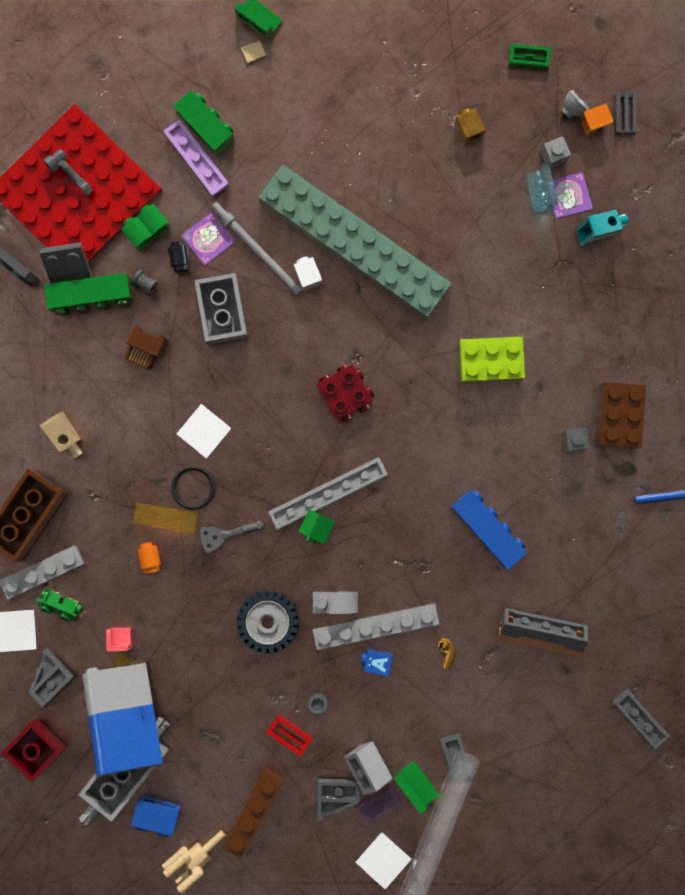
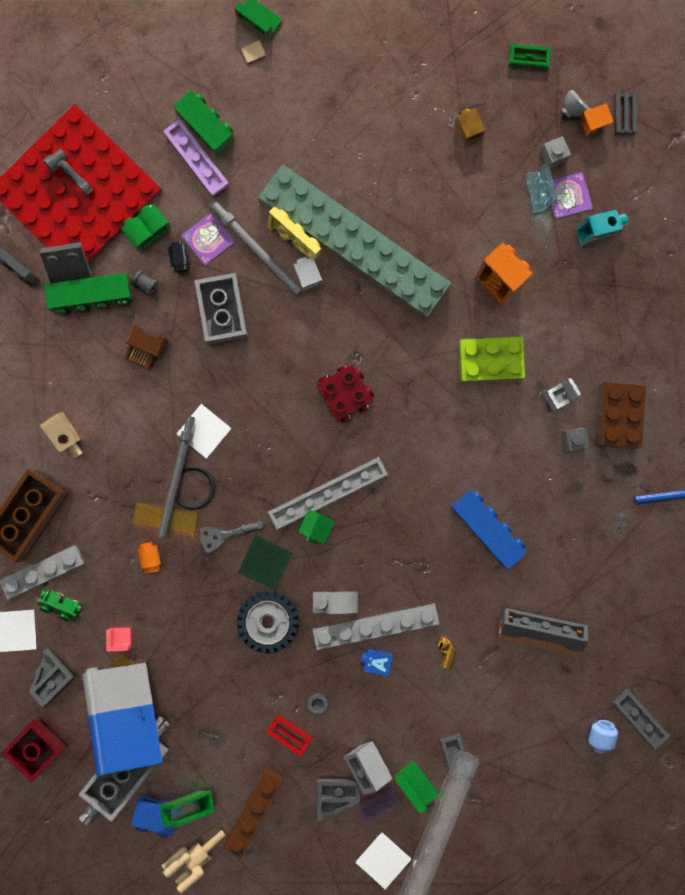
none -> dark grey bar [157,416,195,539]
none -> green window [159,791,214,827]
none -> clear green tile [237,535,293,590]
none -> light yellow wing [267,207,321,261]
none -> orange brick [475,243,533,306]
none -> light grey bracket [543,378,581,412]
none -> light blue head [588,720,618,754]

